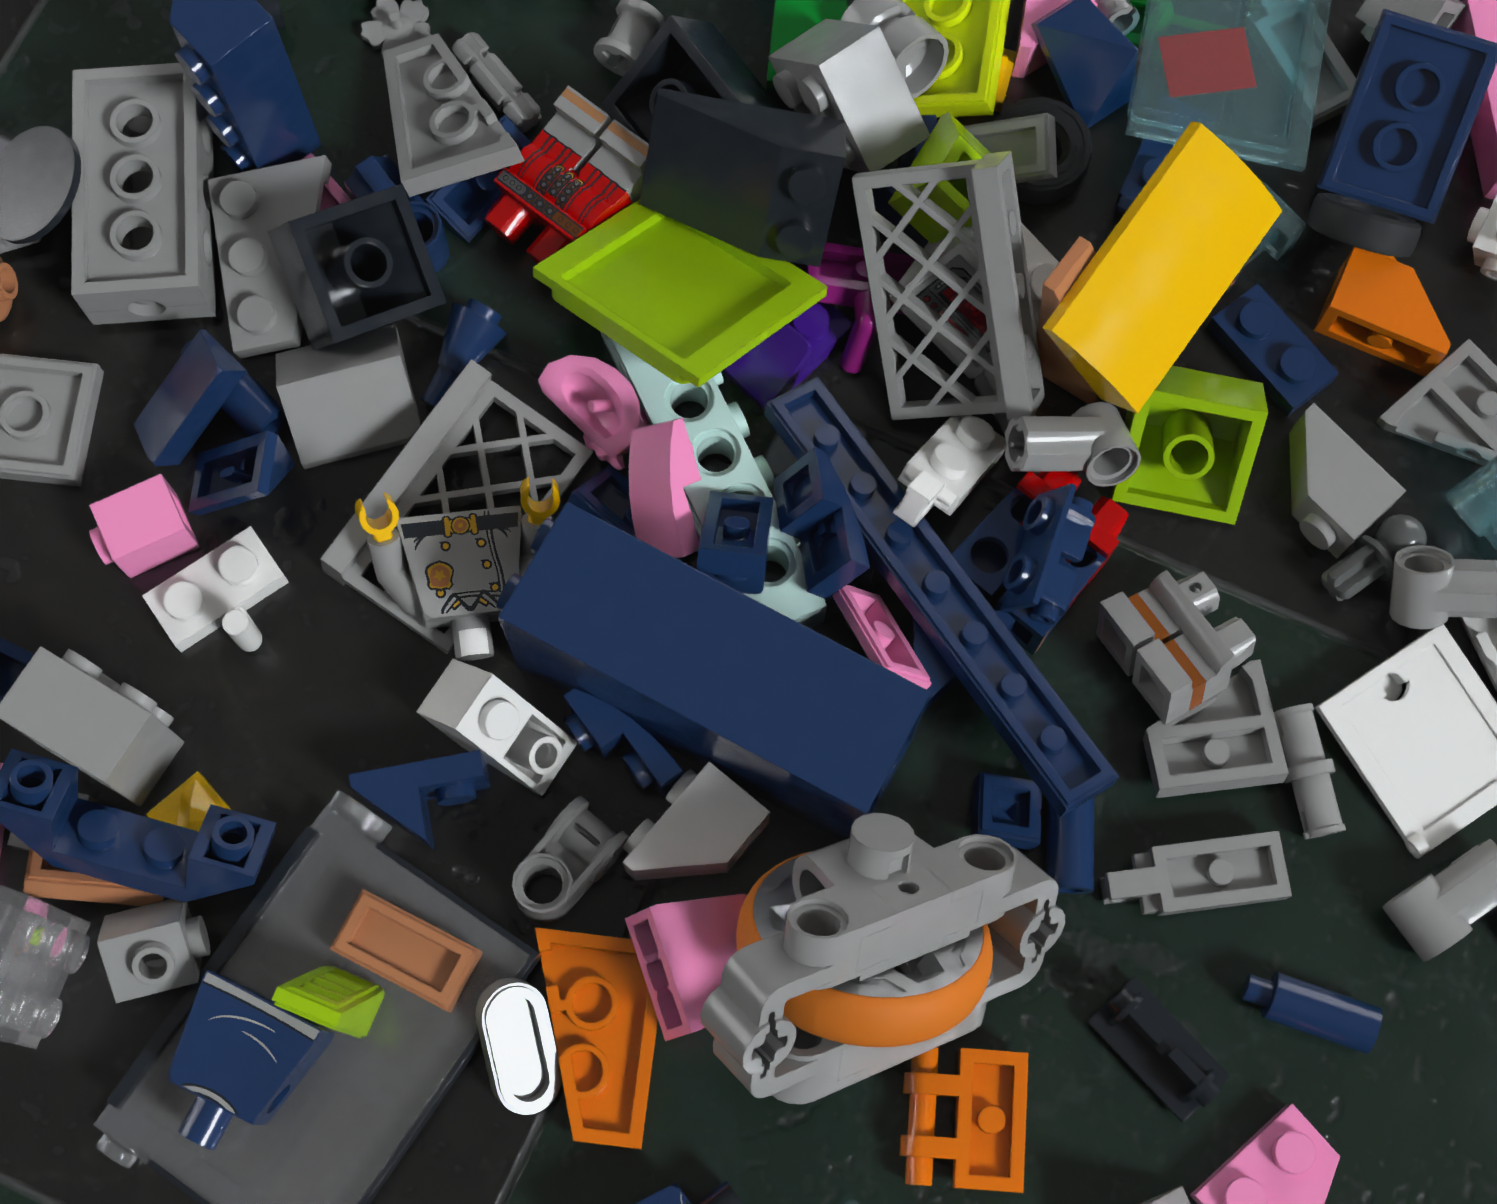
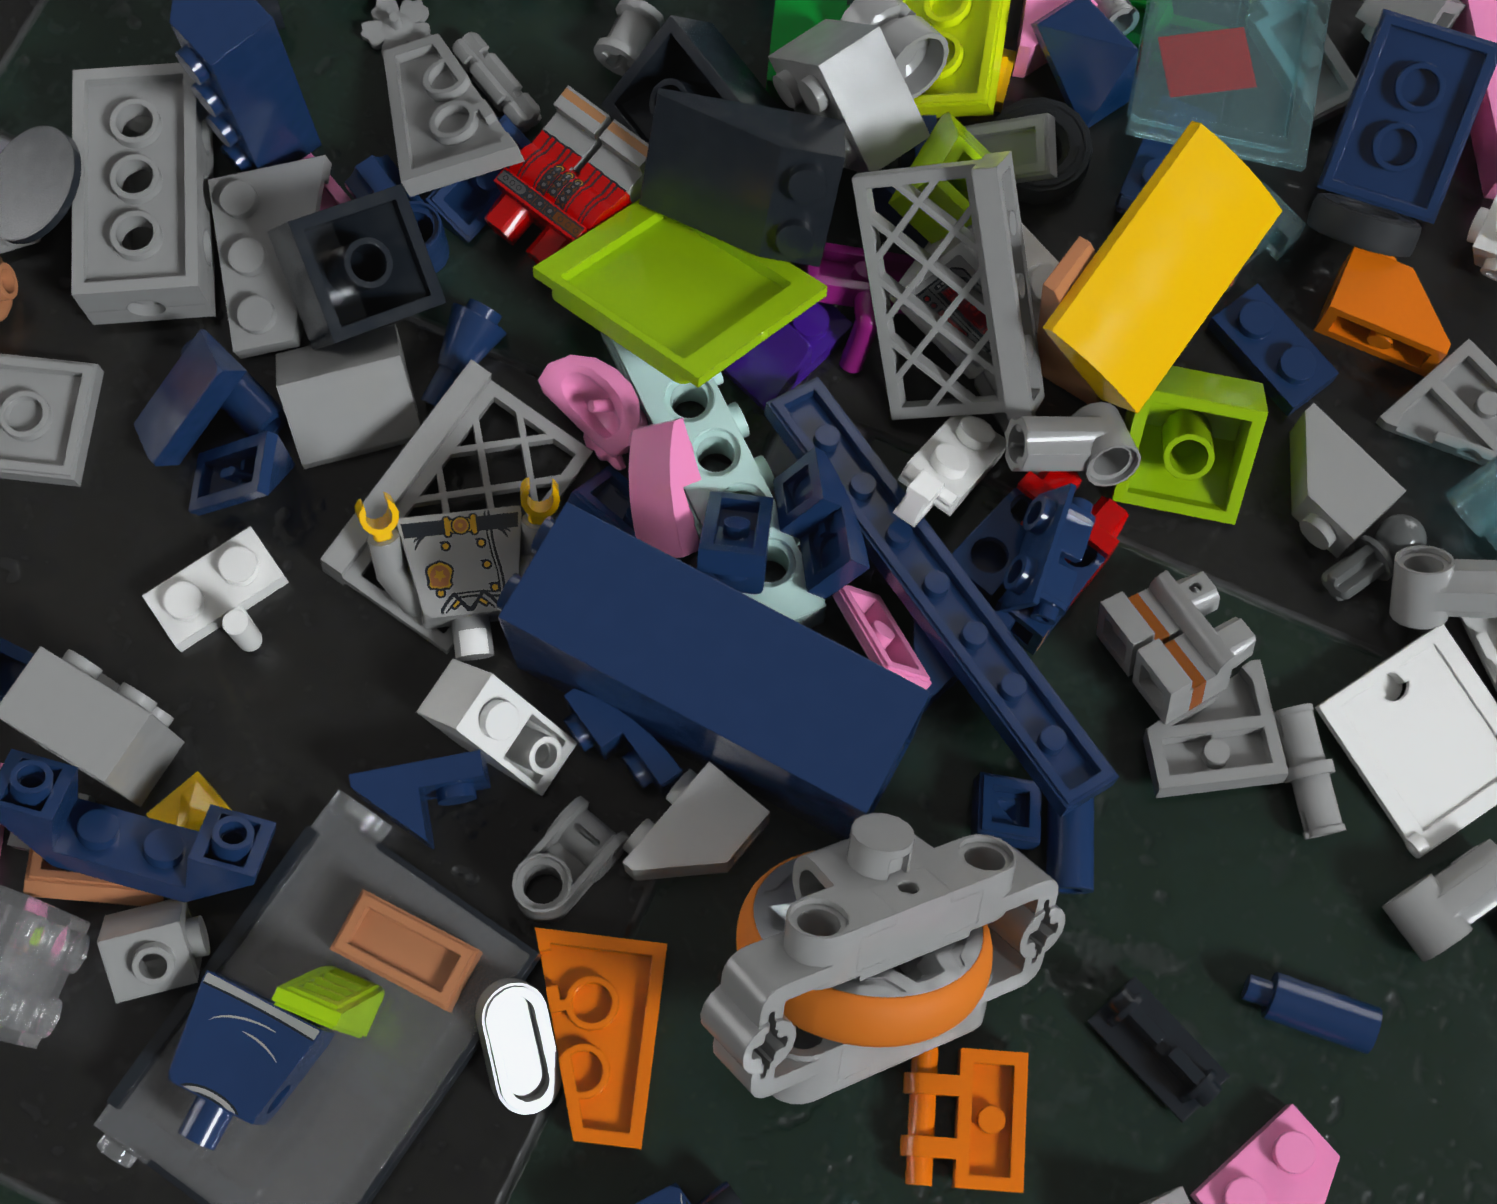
bright pink brick [89,474,200,579] -> none
bright pink torso [625,894,747,1041] -> none
light grey hinge [1099,831,1292,916] -> none

